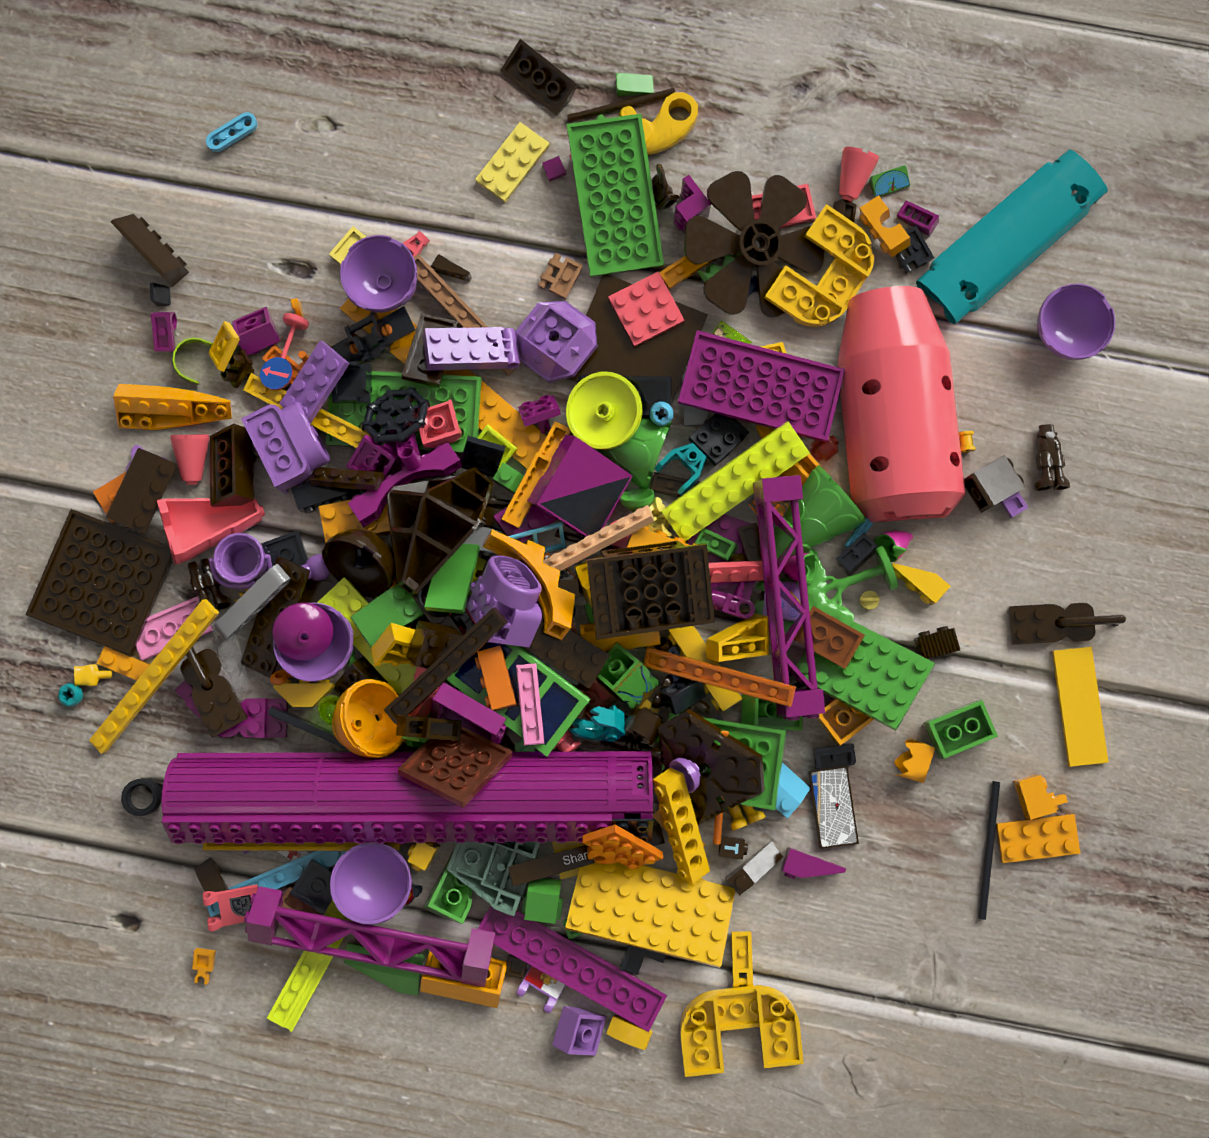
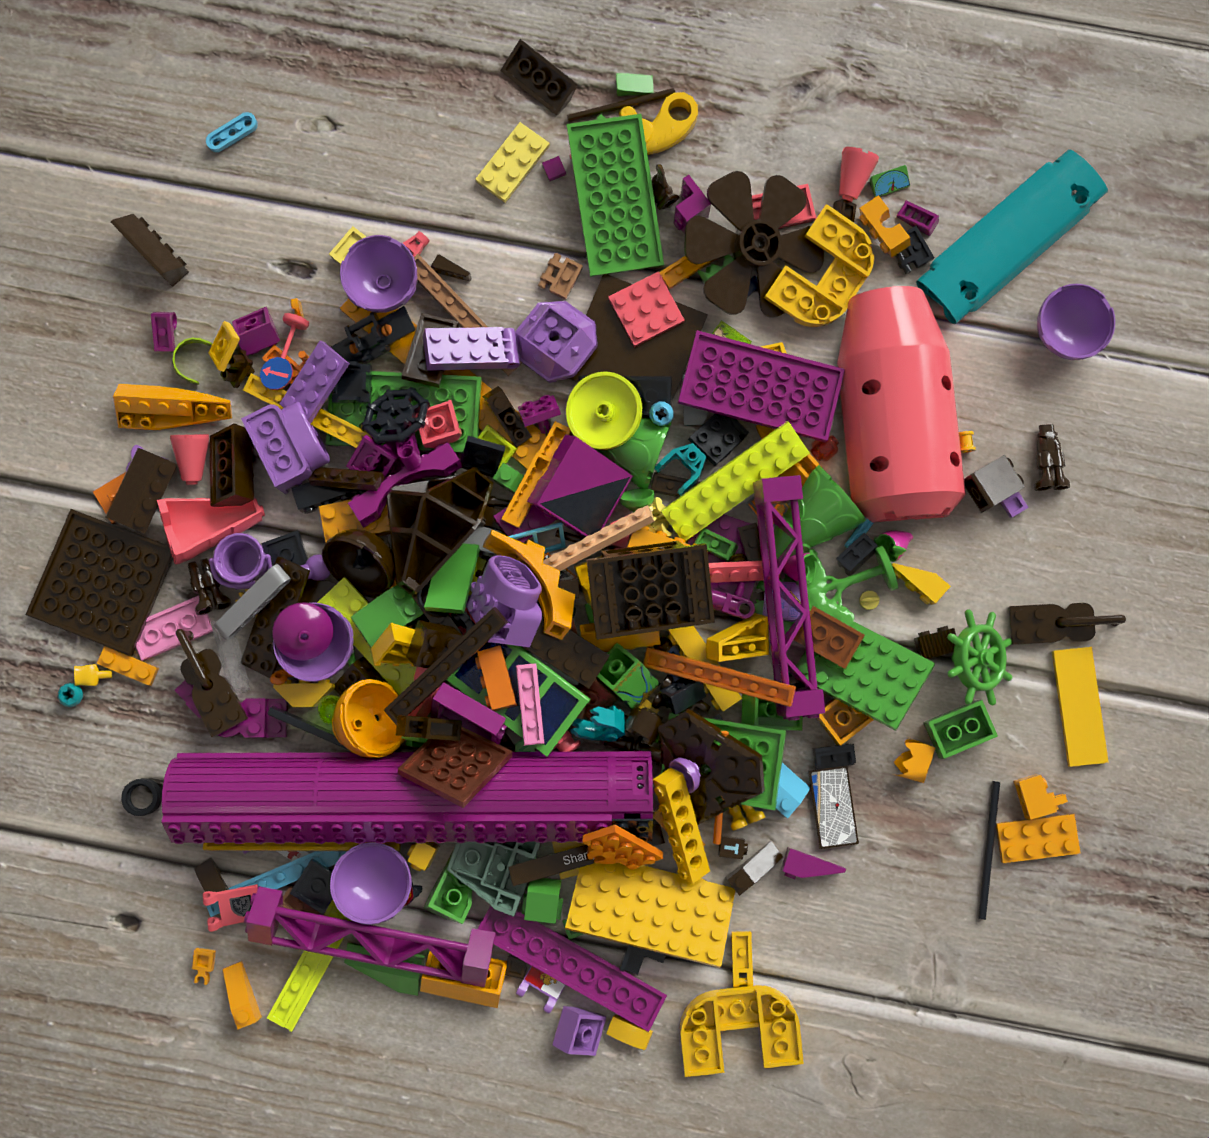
yellow plate [89,599,219,754] -> none
black slope [150,282,171,306] -> none
none -> light orange slope [223,961,262,1030]
none -> dark brown slope [482,386,532,447]
none -> bright green piece [947,609,1012,706]

